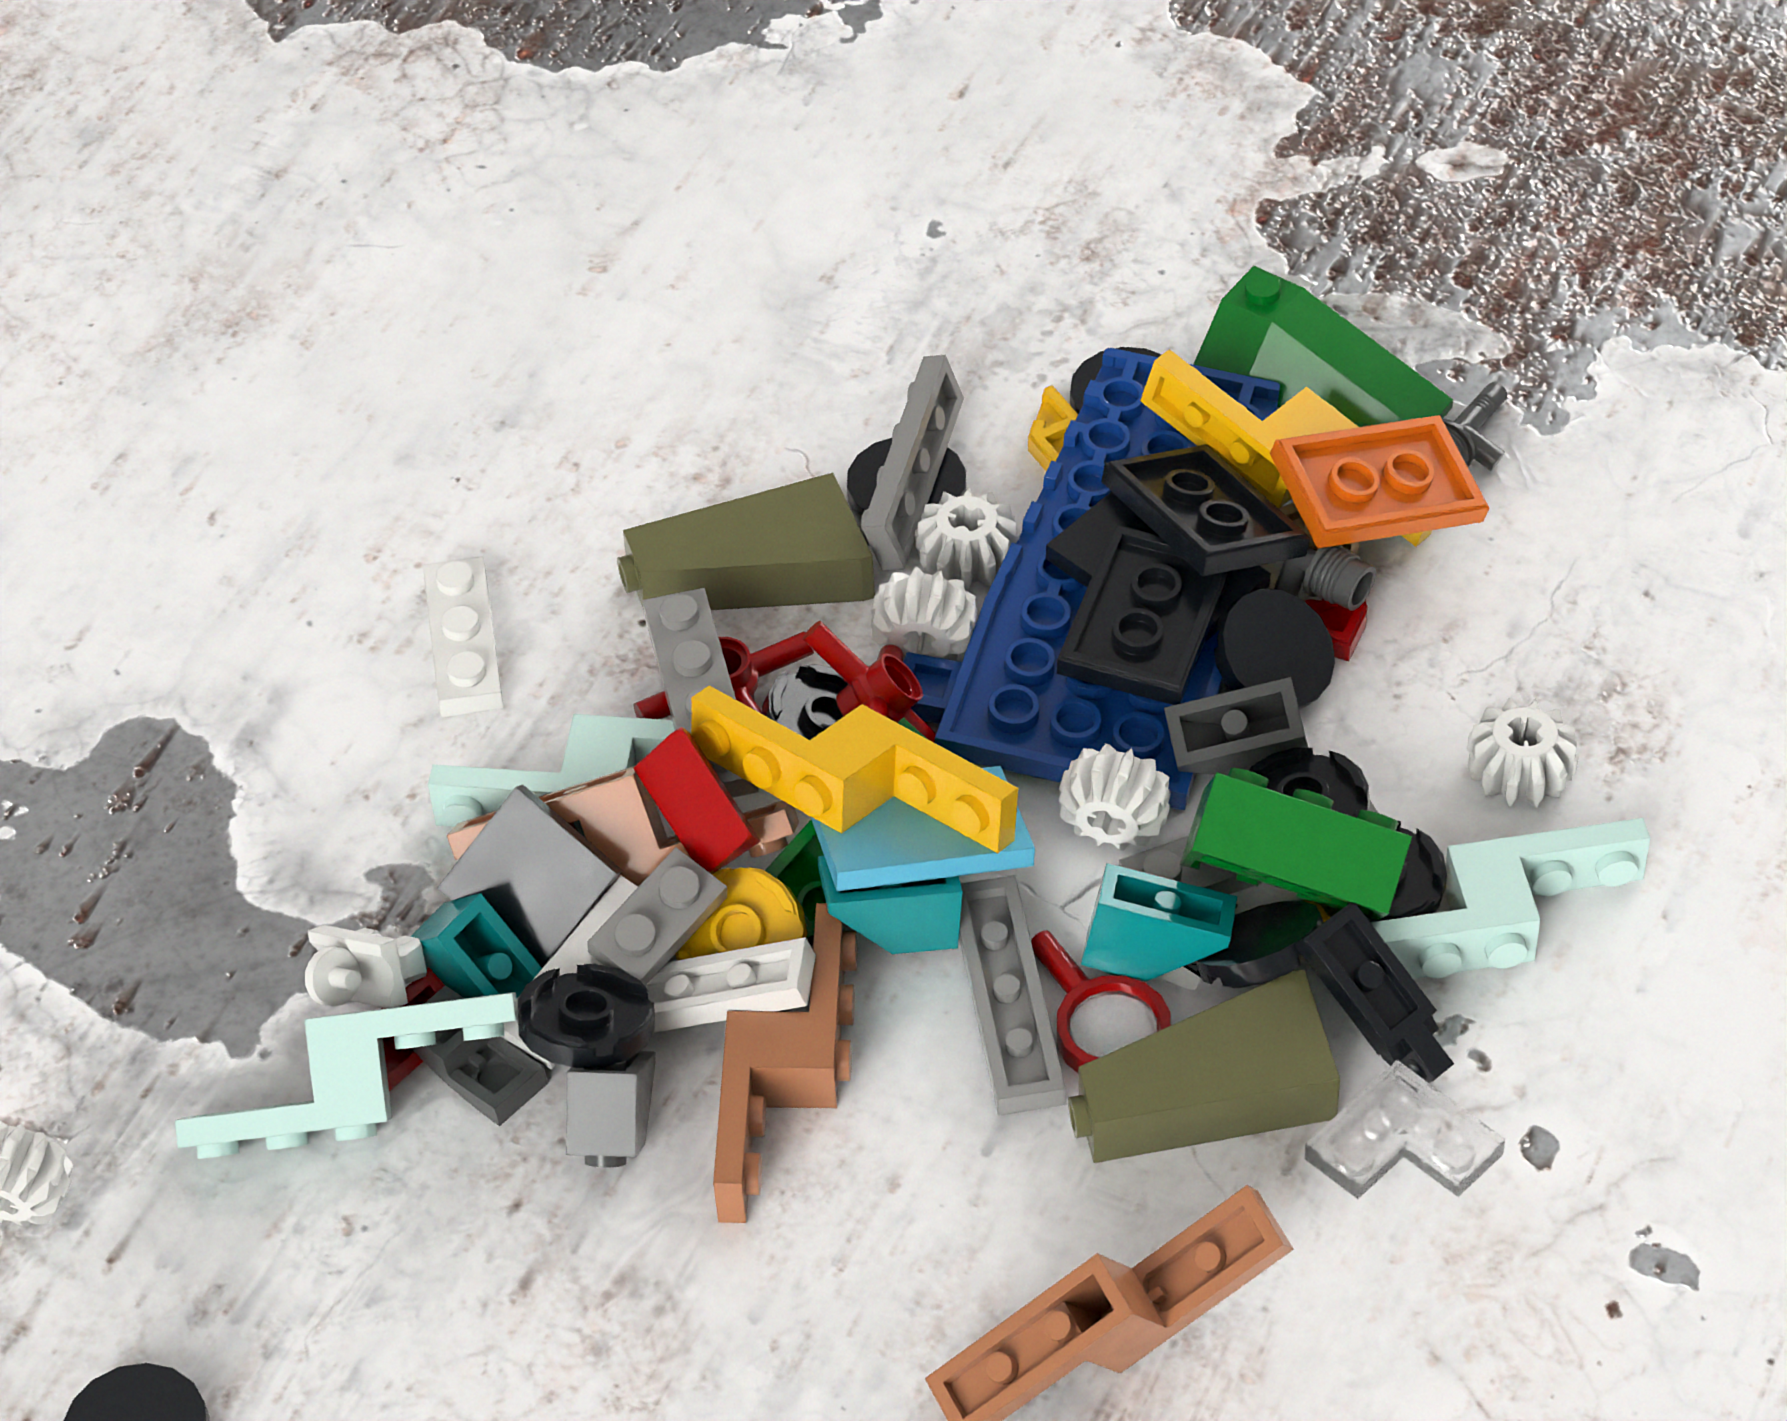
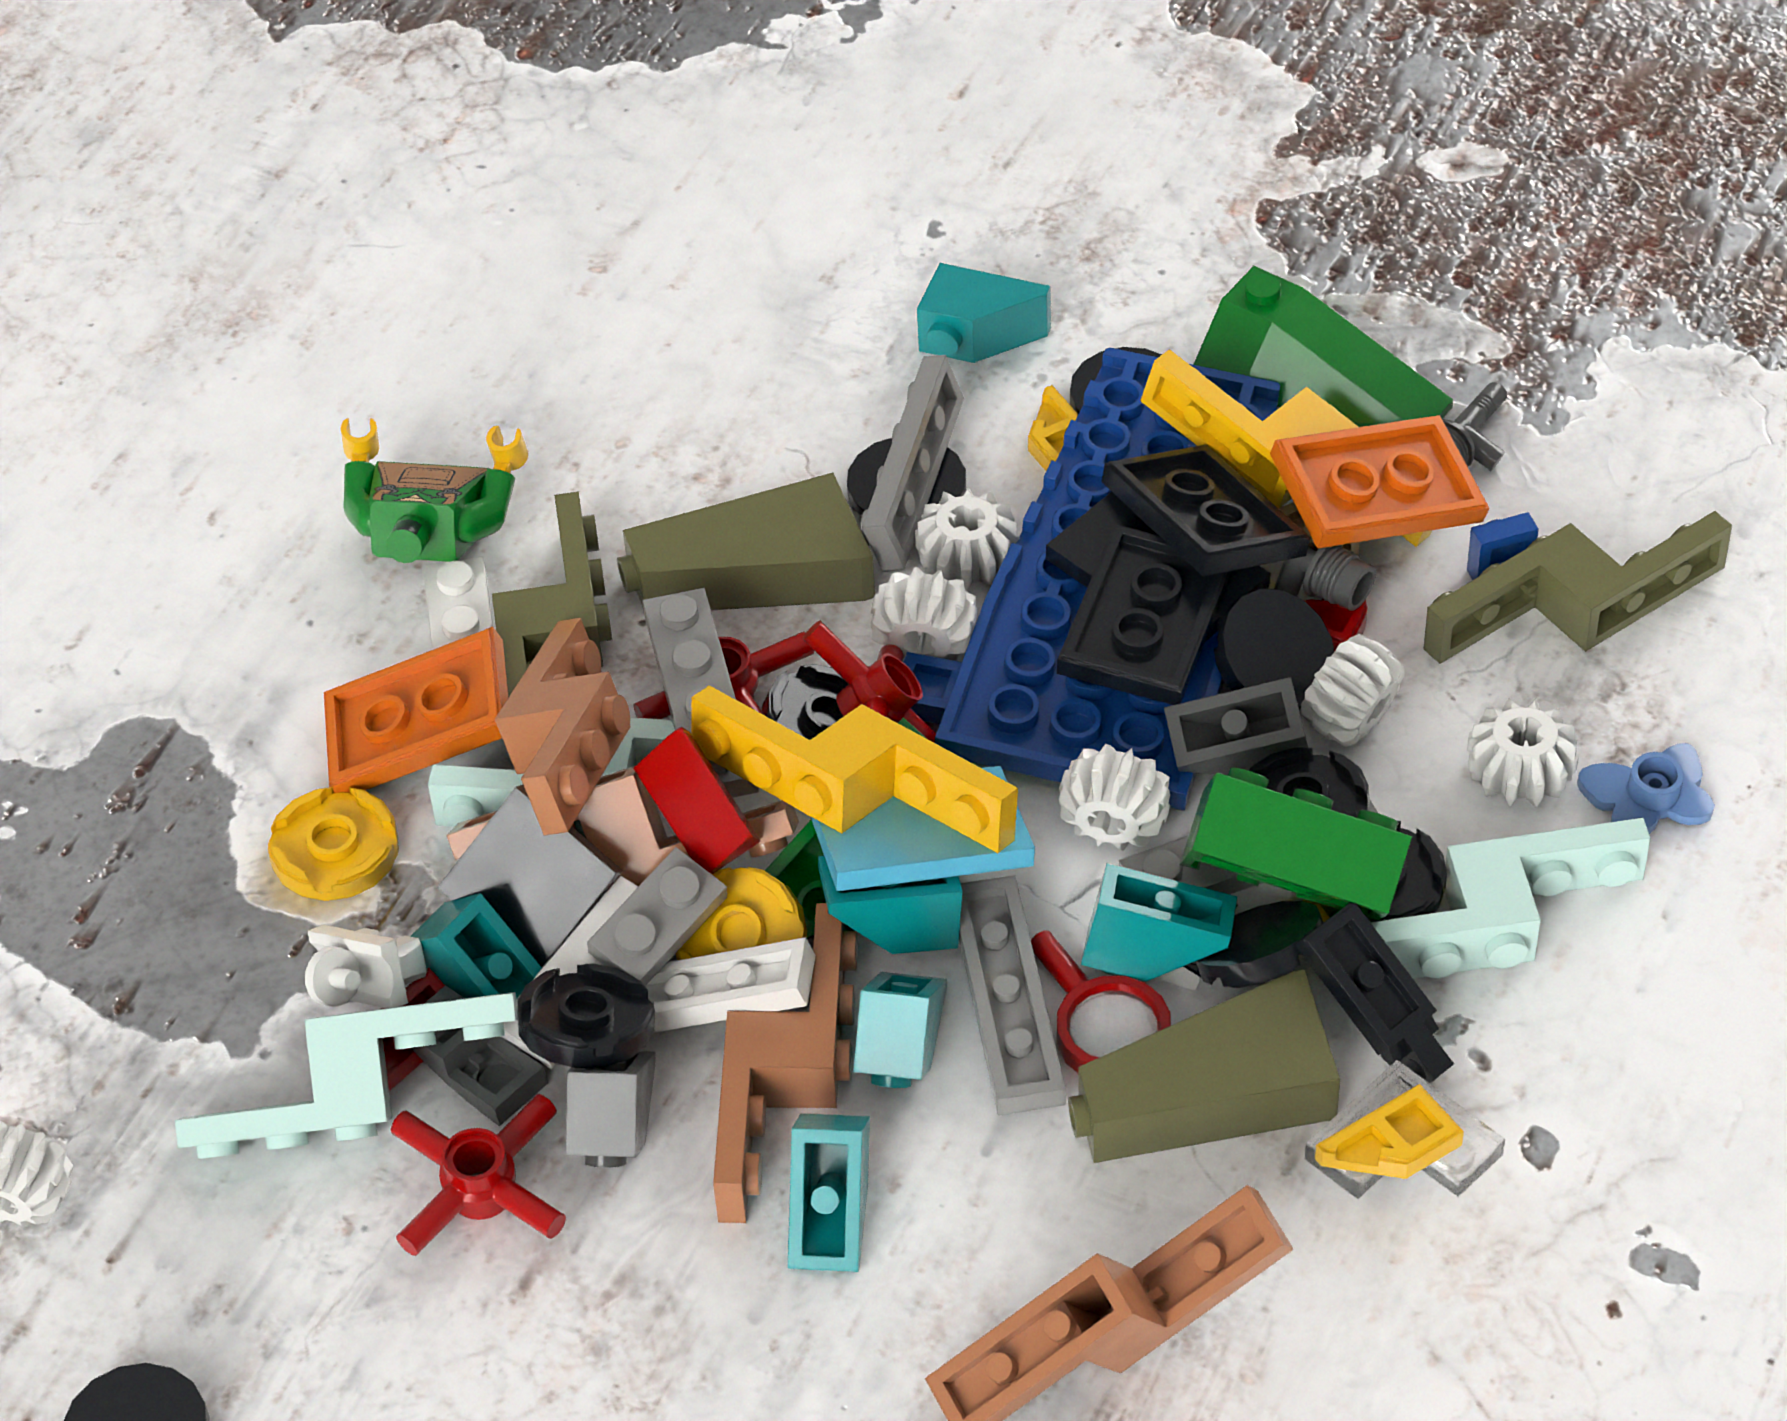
none -> yellow tile [268,787,399,901]
none -> orange tile [324,627,509,793]
none -> green torso [340,418,528,563]
none -> red bar [391,1094,566,1256]
none -> olive bracket [492,491,612,769]
none -> nougat bracket [495,618,631,835]
none -> teal slope [788,1113,870,1272]
none -> slope [853,972,947,1088]
none -> teal slope [917,263,1051,363]
none -> white gear [1301,634,1405,747]
none -> yellow tile [1315,1084,1464,1179]
none -> olive bracket [1423,511,1732,664]
none -> blue plate [1467,512,1539,580]
none -> medium blue animal [1577,743,1715,834]

